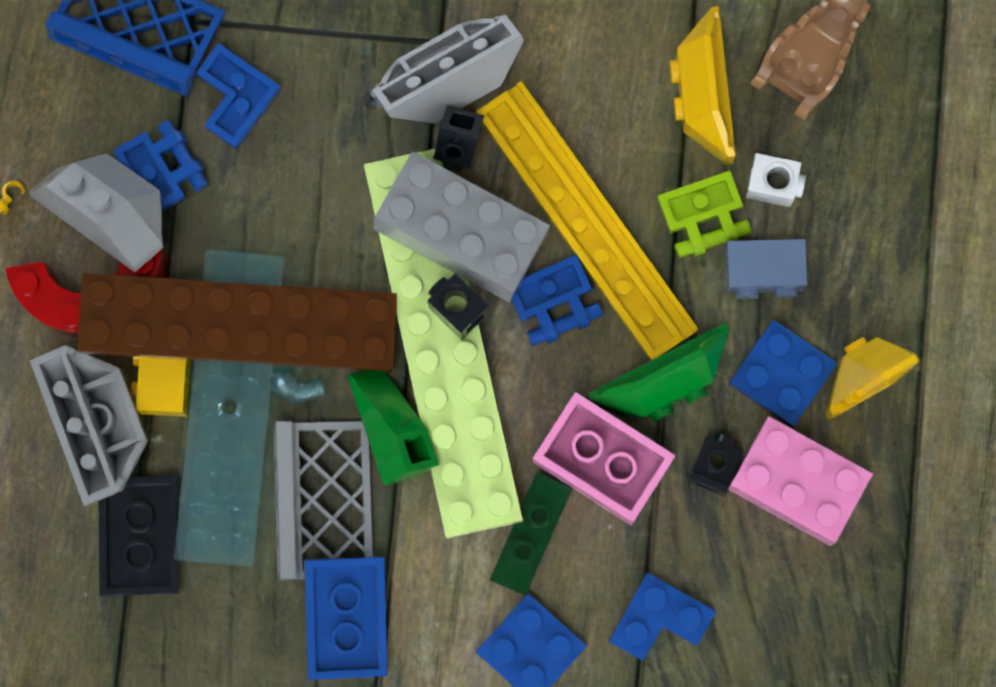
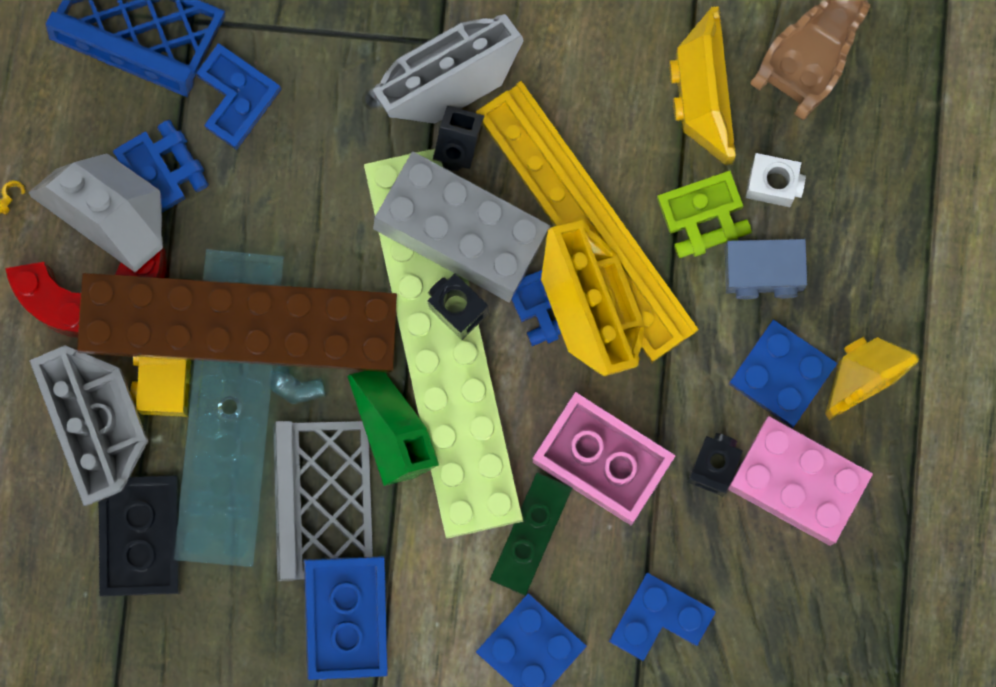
green wedge [586,322,730,423] -> none
none -> yellow wedge [541,220,645,376]

